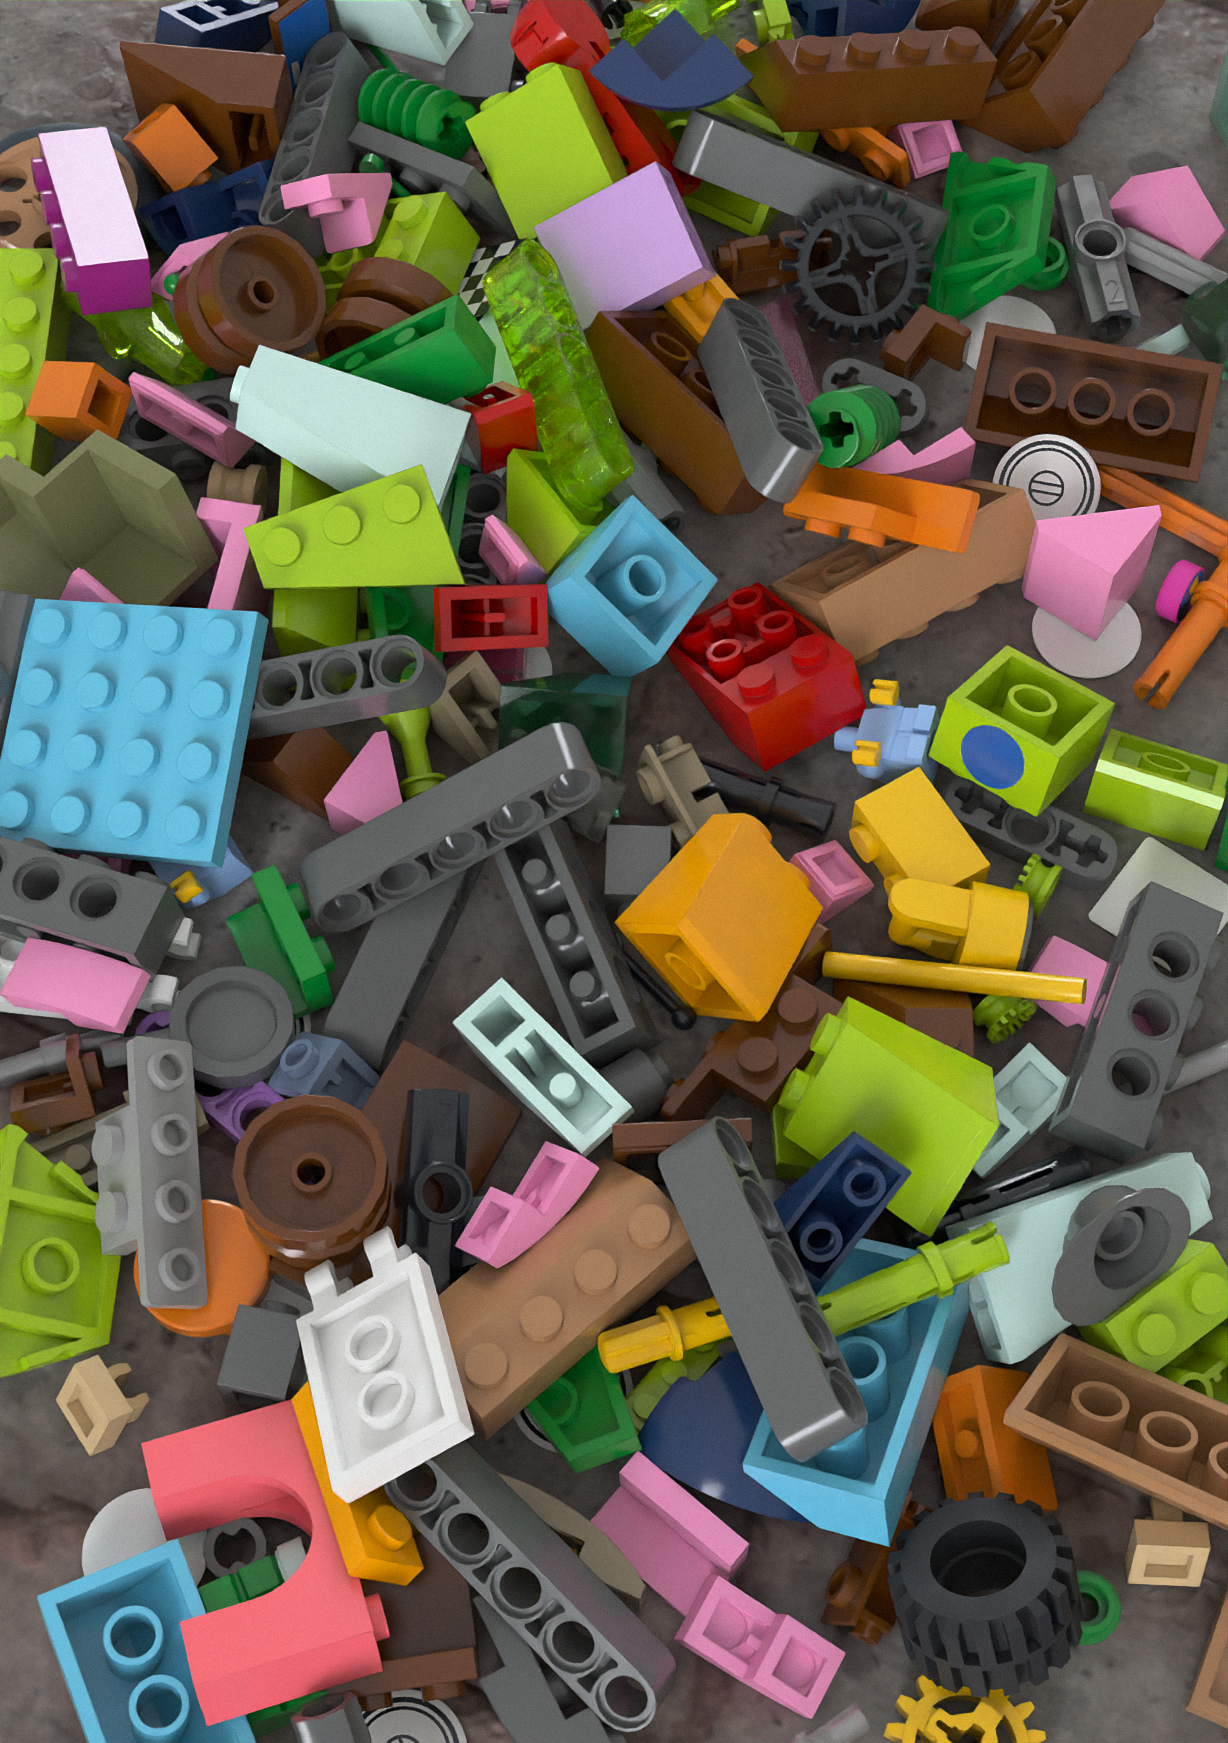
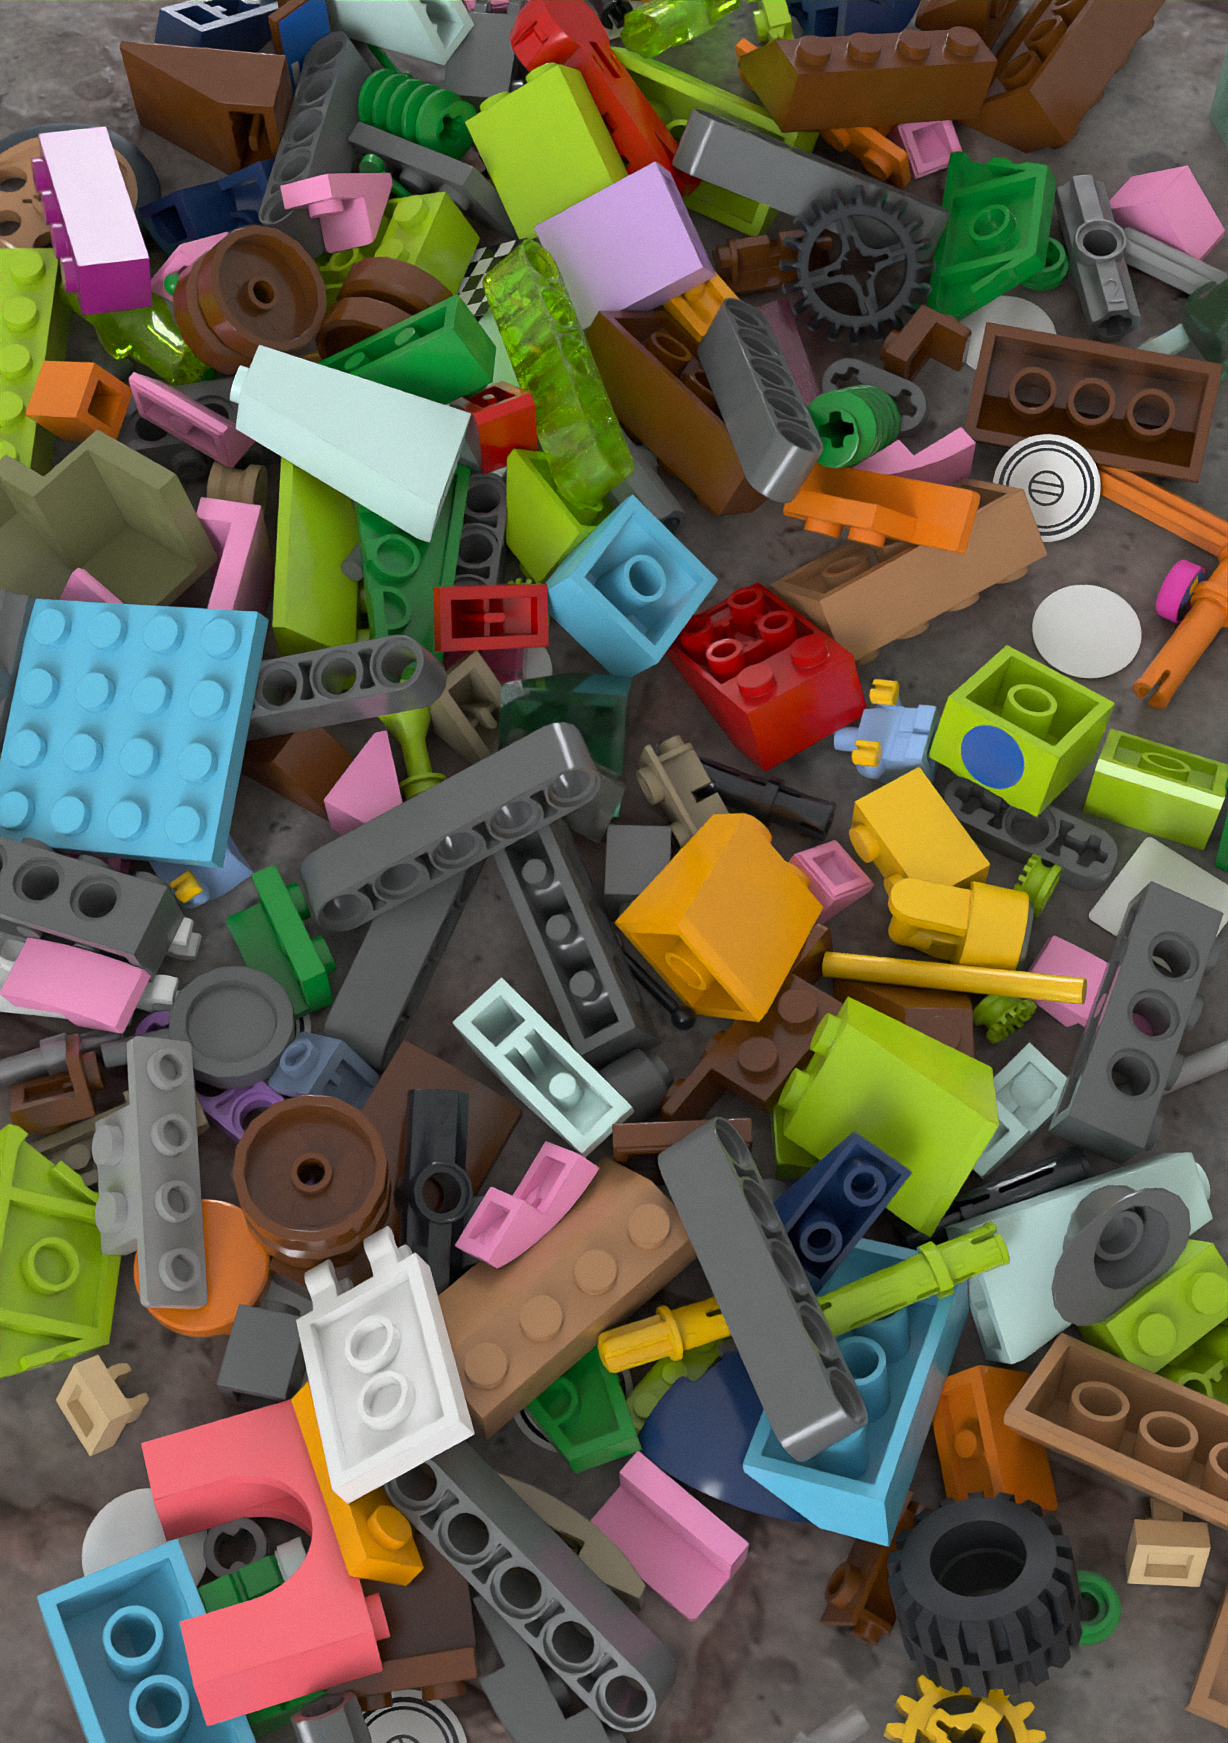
orange brick [122,103,218,193] -> none
lime wing [243,464,466,590] -> none
bright pink slope [478,515,547,584] -> none
dark blue brick [589,9,753,112] -> none
bright pink slope [674,1575,846,1719] -> none
bright pink slope [1021,505,1162,641] -> none

